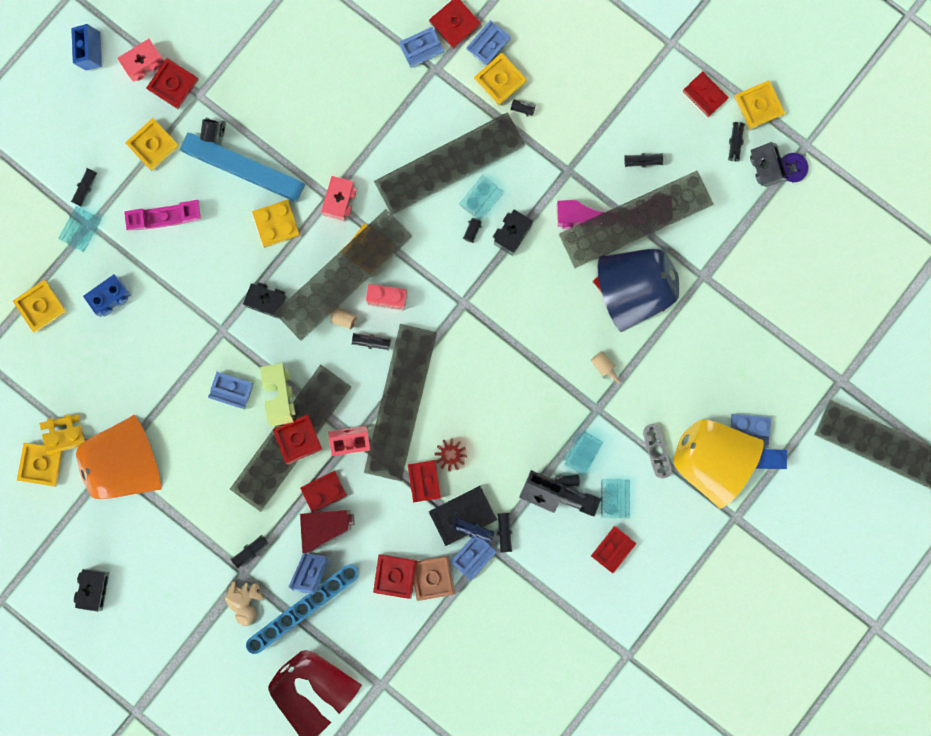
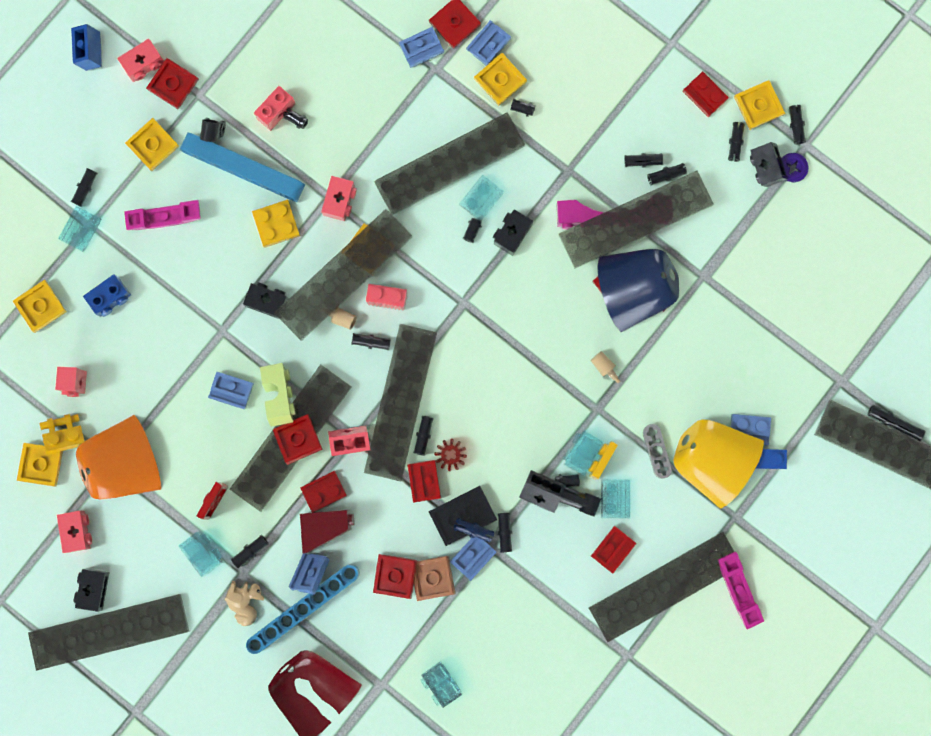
none -> clear smoke plate [28,594,190,671]
none -> coral brick [55,366,87,397]
none -> coral brick [57,511,92,553]
none -> clear light blue brick [178,531,223,577]
none -> red plate [196,482,228,520]
none -> coral brick [254,86,295,131]
none -> black pin [283,108,308,129]
none -> black pin [413,415,434,456]
none -> clear light blue brick [420,660,463,708]
none -> yellow plate [588,441,618,480]
none -> clear smoke plate [588,532,743,642]
none -> black pin [647,163,687,186]
none -> dark pink slope [718,551,765,630]
none -> black pin [789,105,806,145]
none -> black pin [867,405,926,441]

